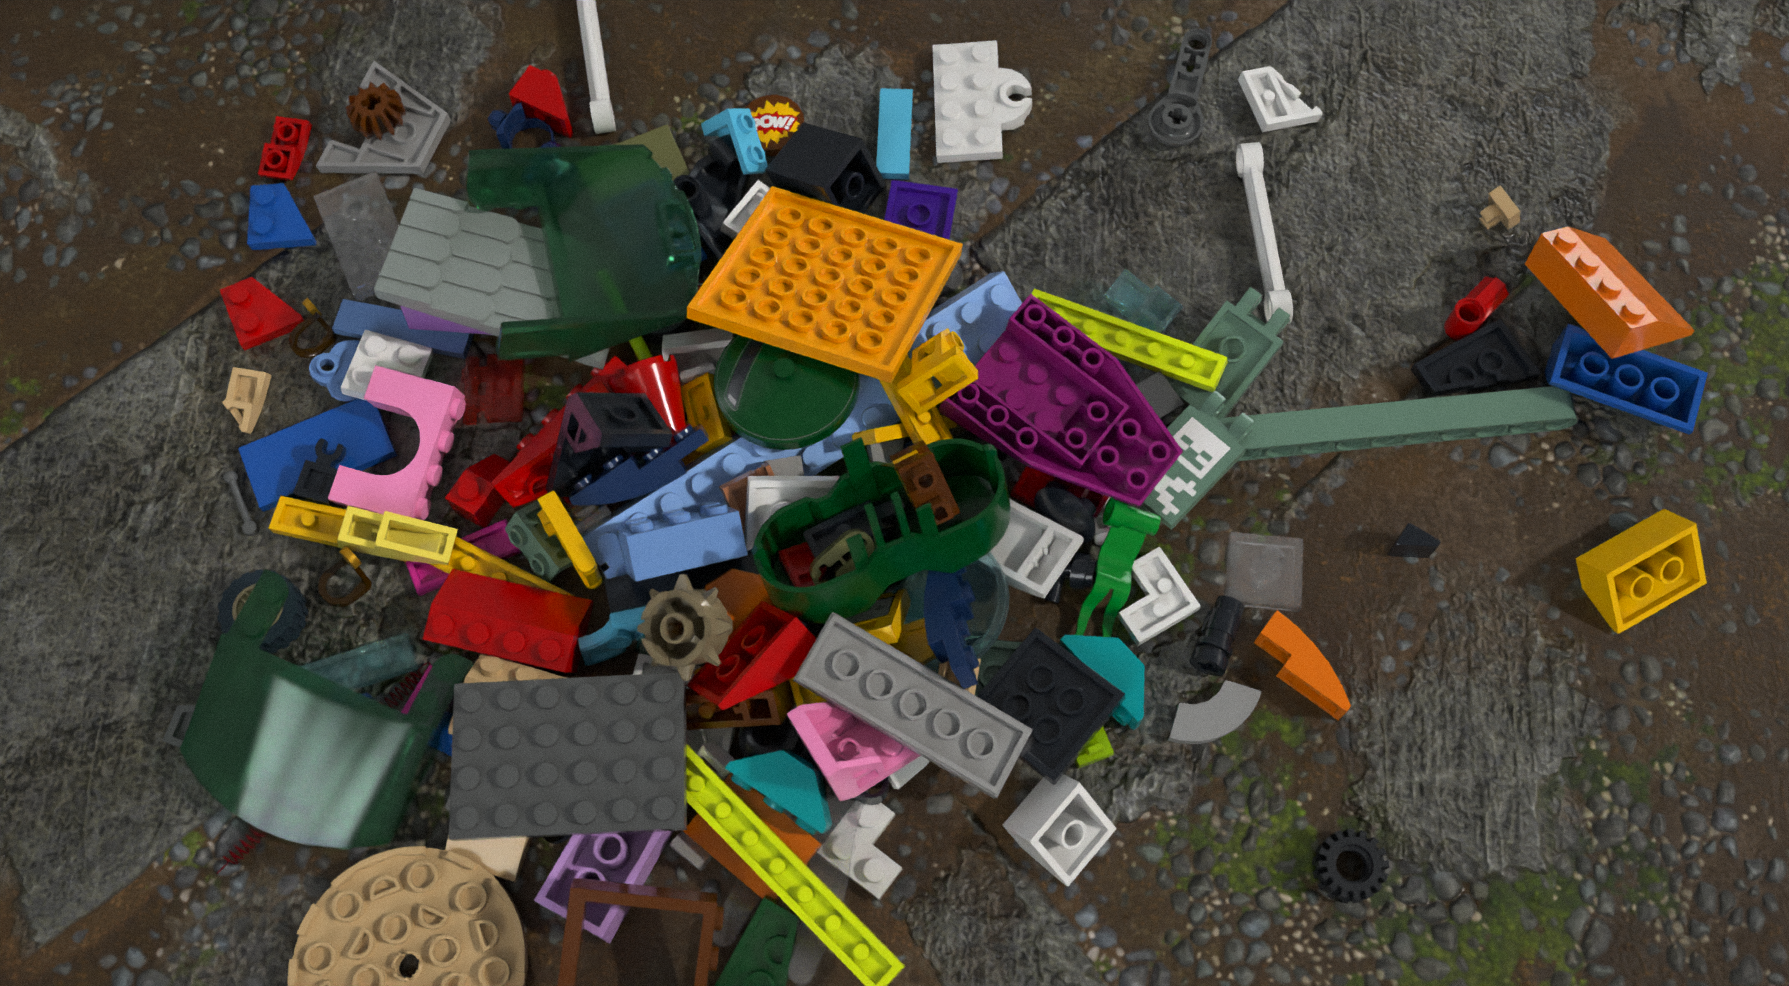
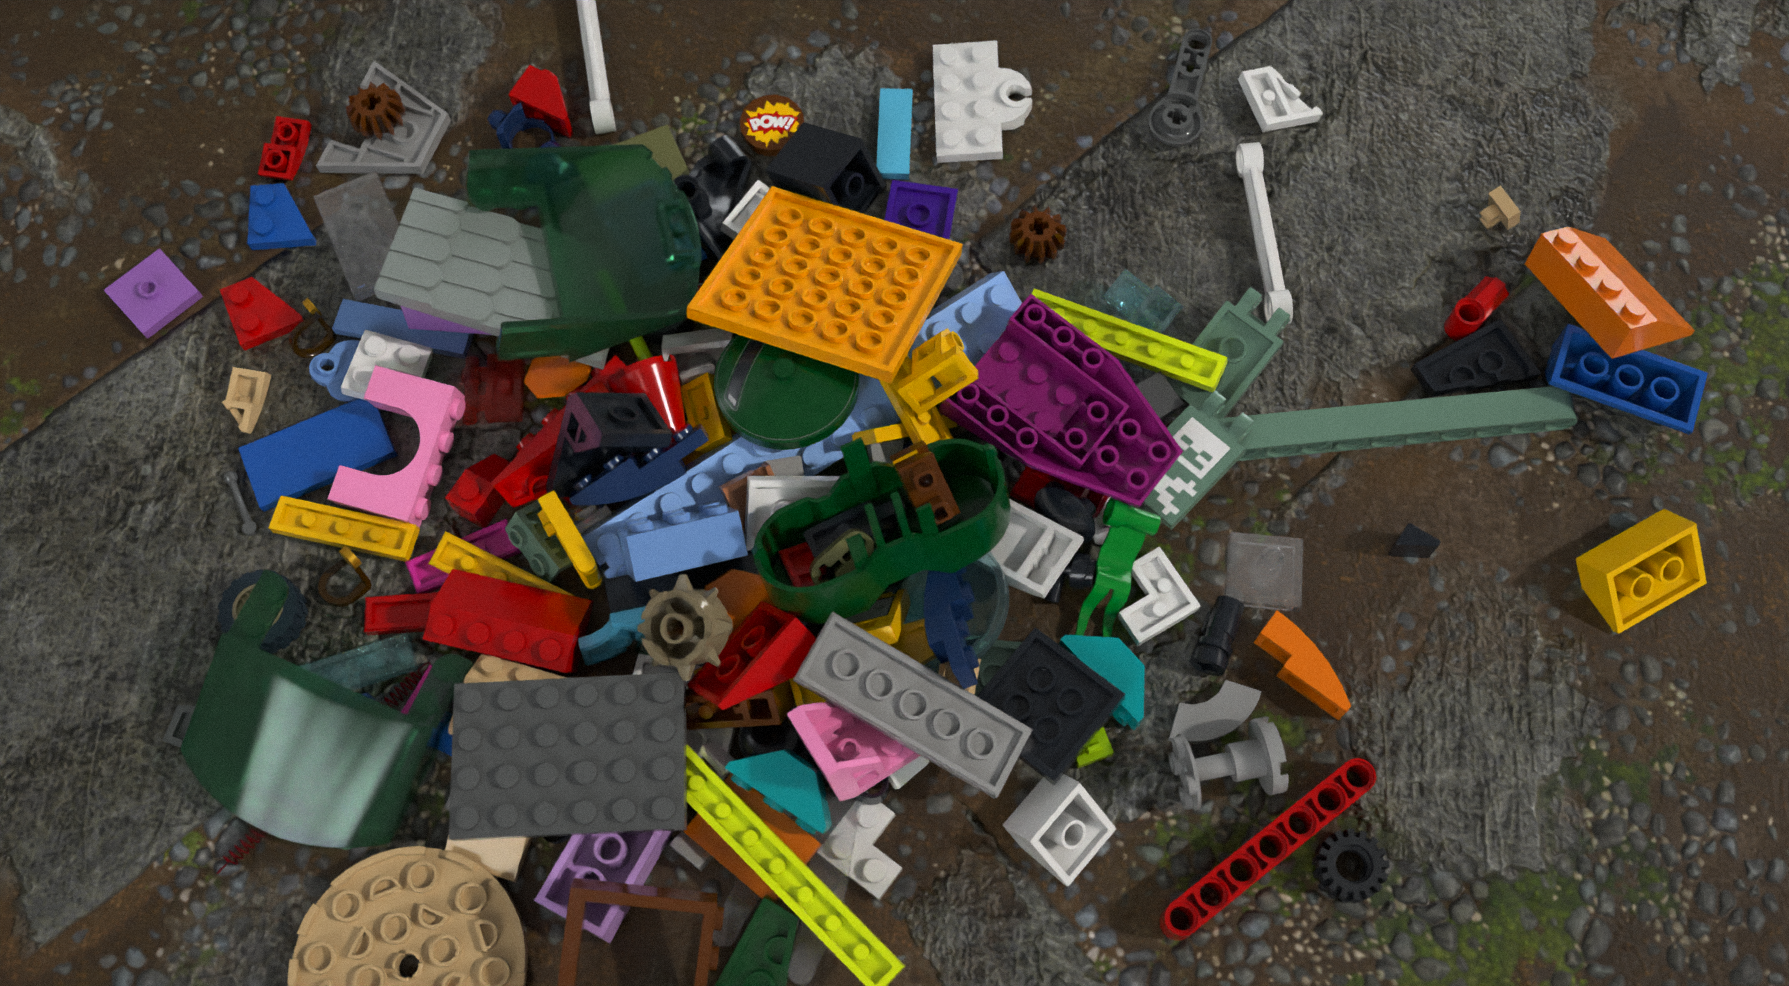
black plate [293,438,346,506] -> none
light yellow slope [337,506,458,565] -> none
medium azure bracket [701,108,768,174] -> none
none -> medium lavender plate [104,248,203,339]
none -> red tile [364,592,438,636]
none -> orange piece [524,352,592,399]
none -> reddish brown gear [1009,205,1067,265]
none -> red beam [1159,758,1376,941]
none -> light grey piece [1169,716,1289,811]

